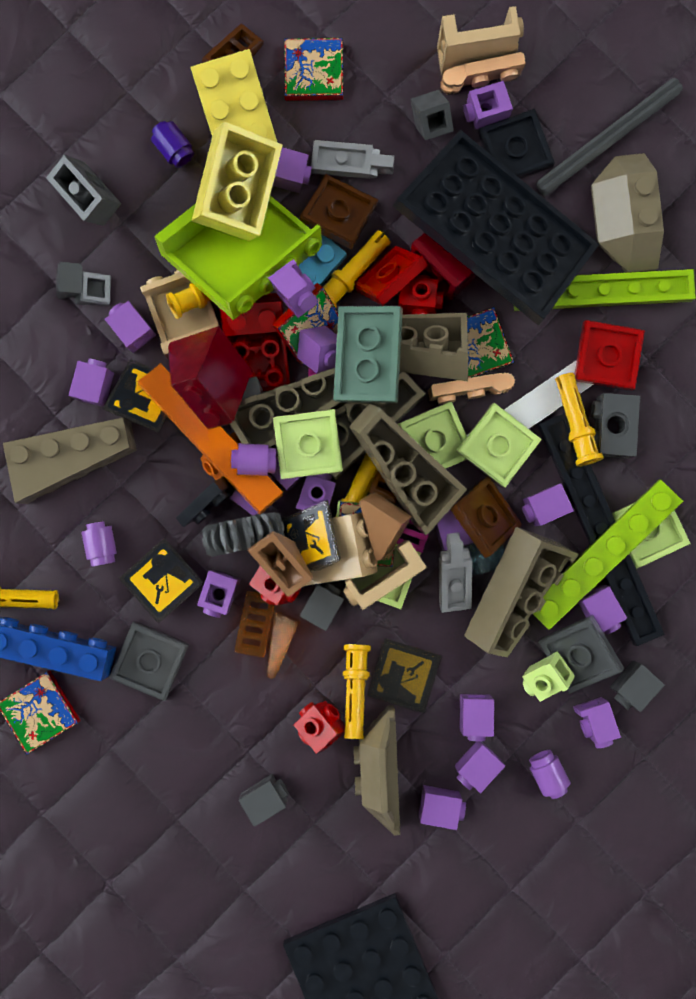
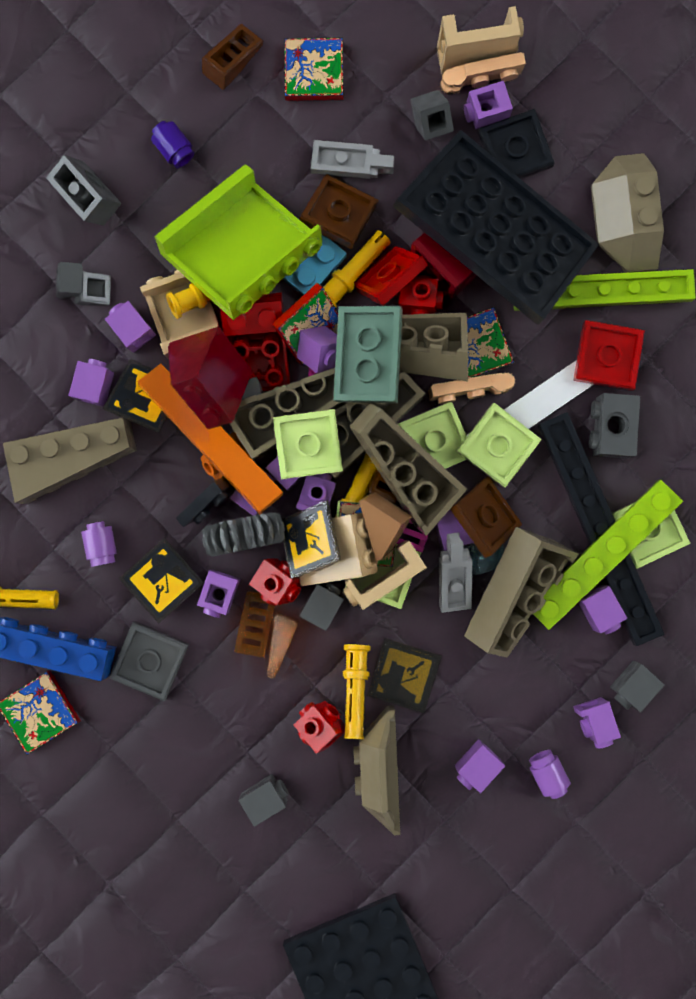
light yellow brick [190,49,277,142] -> none
light yellow brick [192,121,283,241] -> none
medium lavender brick [231,443,276,476] -> none
medium nougat slope [248,531,313,597] -> none
medium lavender brick [269,259,318,318] -> none
medium lavender brick [273,147,312,193] -> none
medium lavender brick [418,785,466,830] -> none
medium lavender brick [460,694,494,741] -> none
medium lavender brick [522,483,574,526] -> none
yellowish green brick [522,651,575,702] -> none
dark grey axle [536,78,683,196] -> none
dark grey tile [538,615,624,694] -> none
yellow pin [555,373,604,466] -> none

